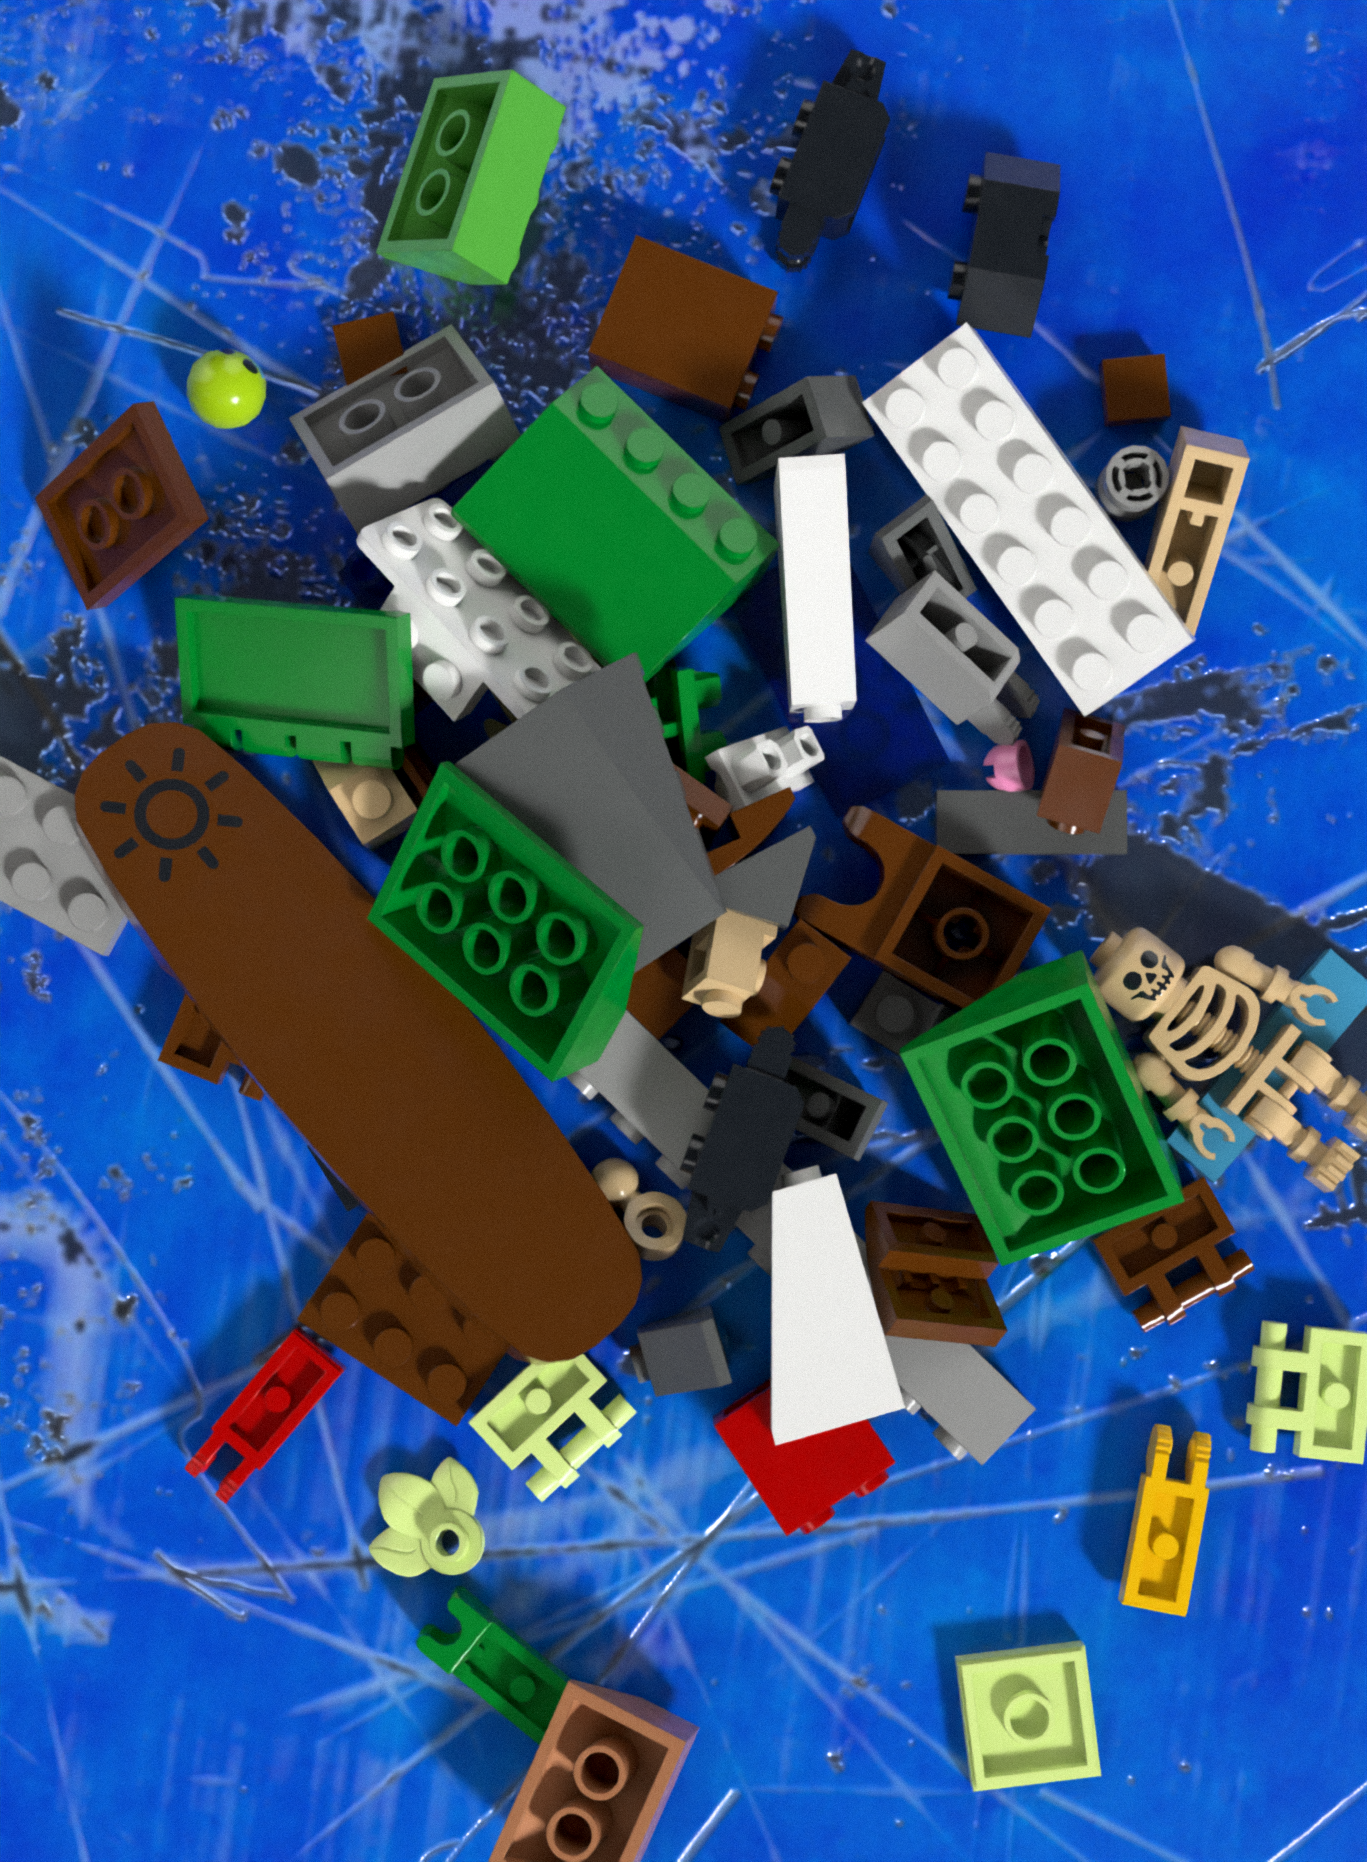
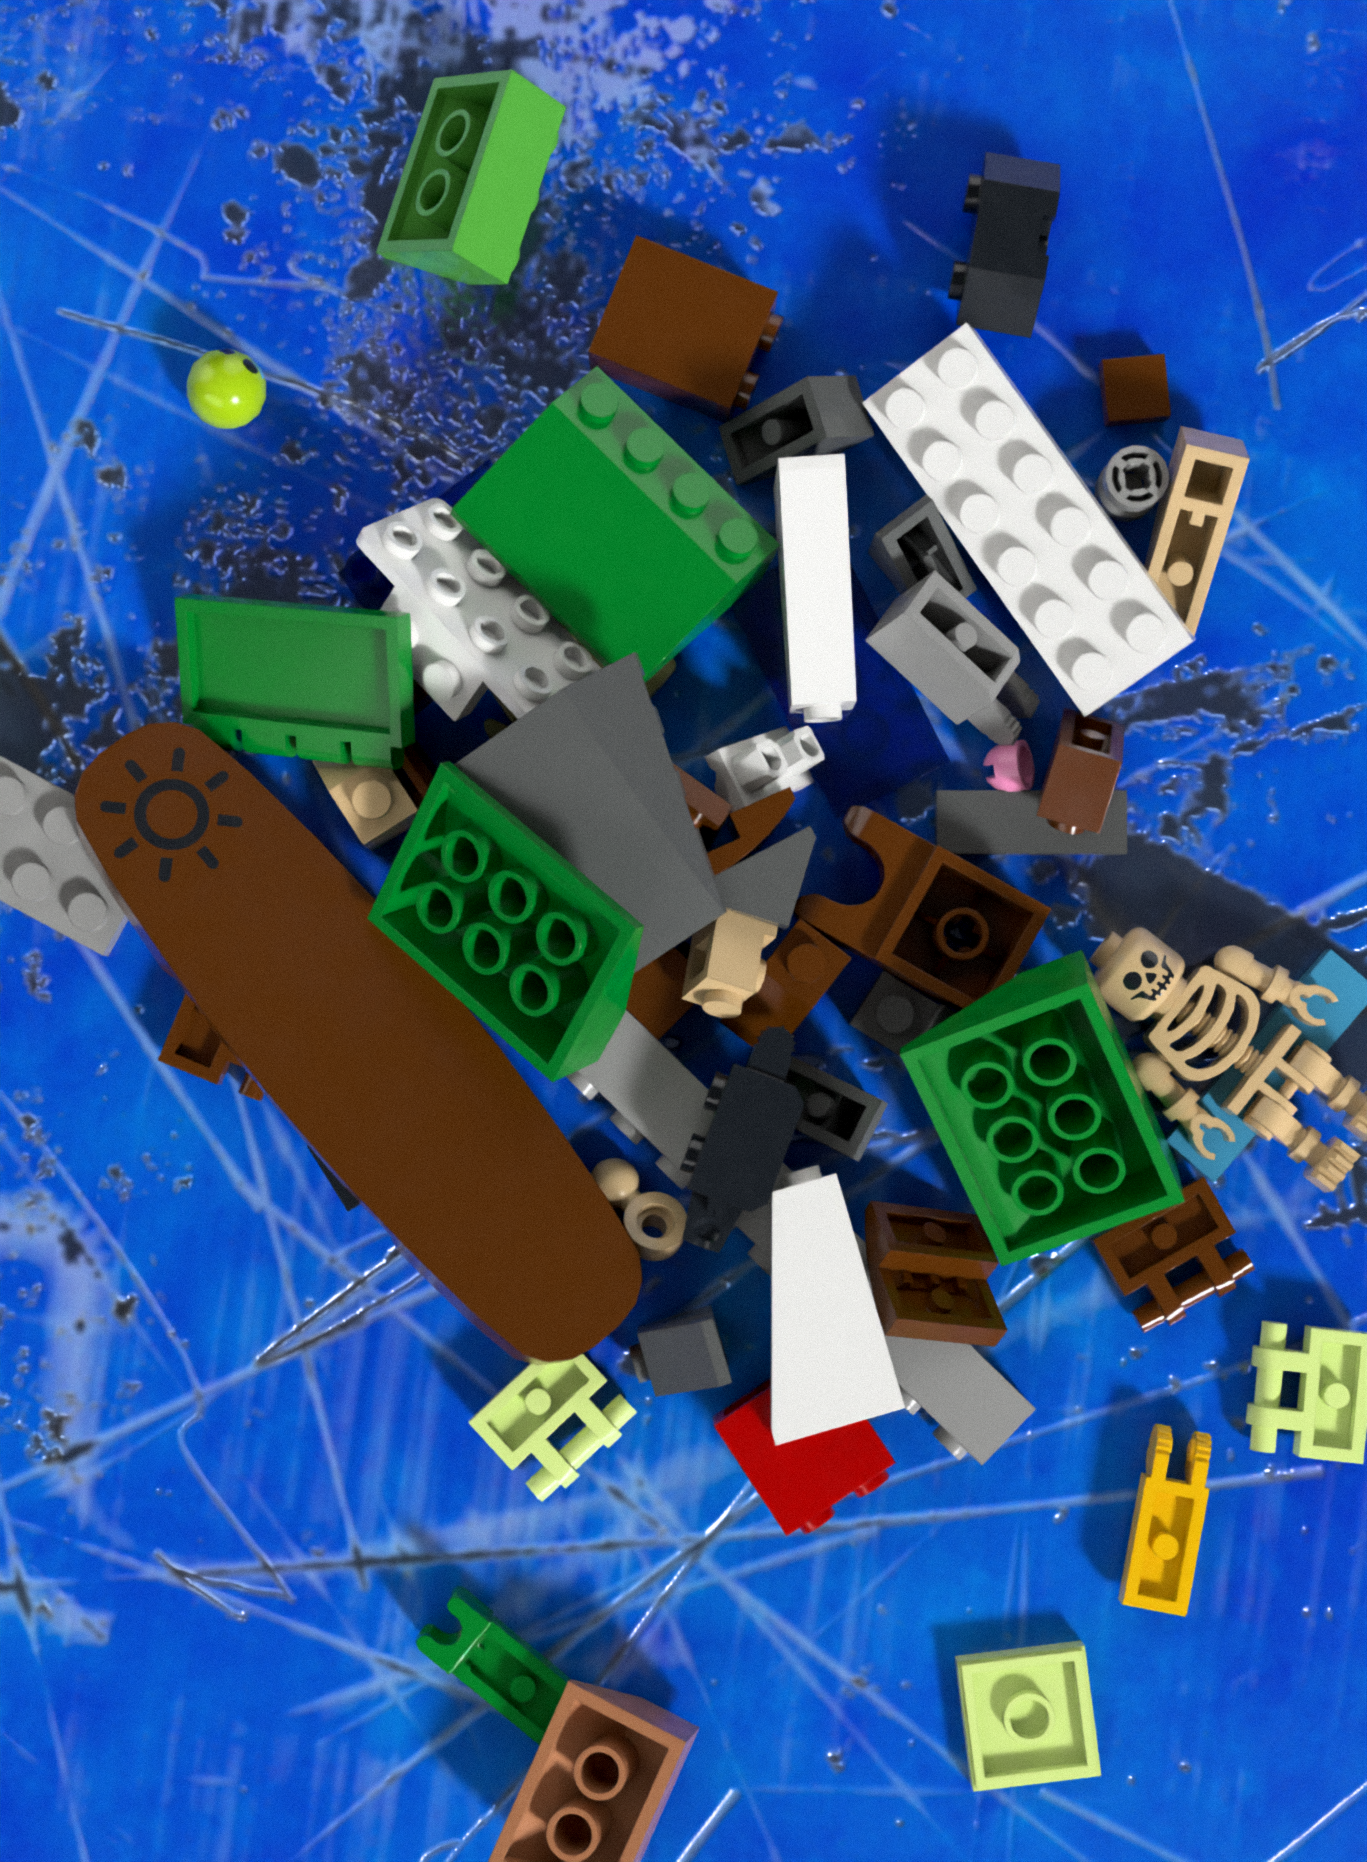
reddish brown plate [35,401,209,610] -> none
red hinge [184,1326,347,1504] -> none
light grey slope [289,324,521,535] -> none
reddish brown plate [296,1212,506,1427] -> none
reddish brown tile [332,311,408,386] -> none
yellowish green plate [369,1457,485,1577] -> none
green hips [648,665,727,784] -> none
black hinge [769,49,890,274] -> none

